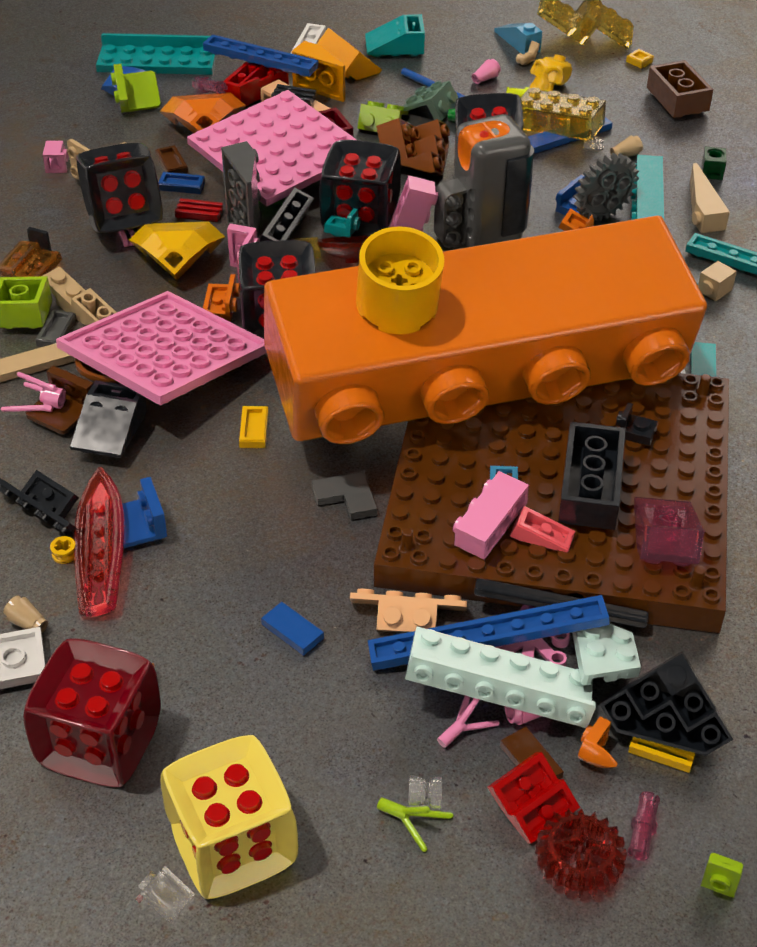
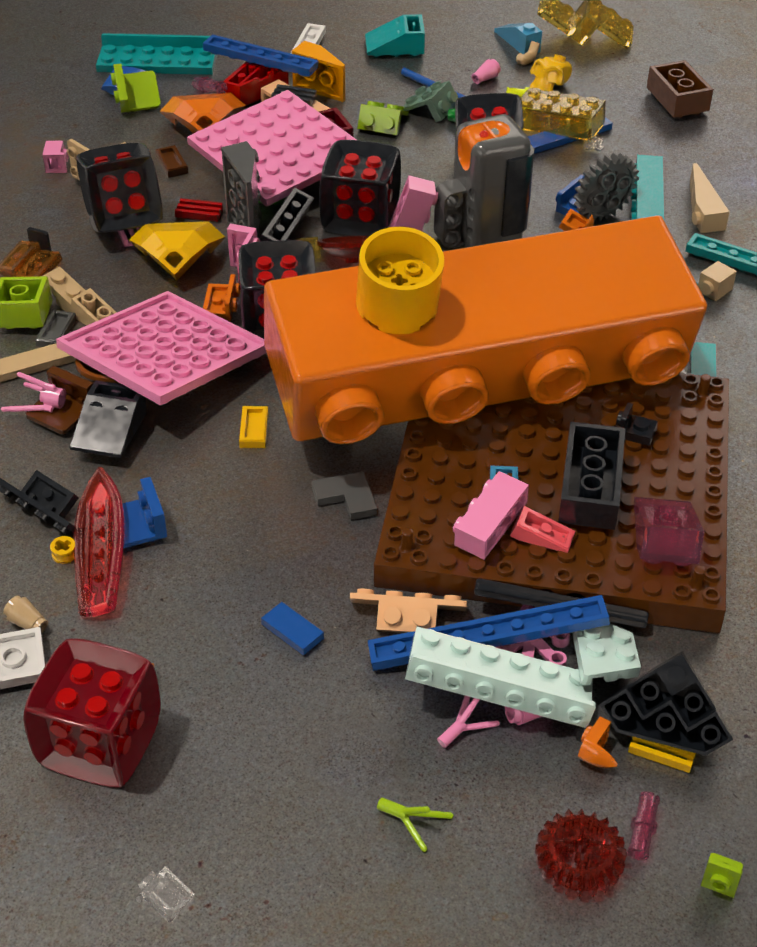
blue tile [158,172,205,194] -> none
light yellow piece [160,735,298,899] -> none
light orange slope [317,28,382,80] -> none
teal bracket [324,208,361,238] -> none
dark orange brick [376,118,450,177] -> none
clear wheel [408,775,442,809] -> none
red slope [487,752,581,844] -> none
reddish brown tile [500,727,564,779] -> none
tan cone [610,135,643,157] -> none
yellow tile [626,49,654,69] -> none
dark green brick [702,146,727,180] -> none

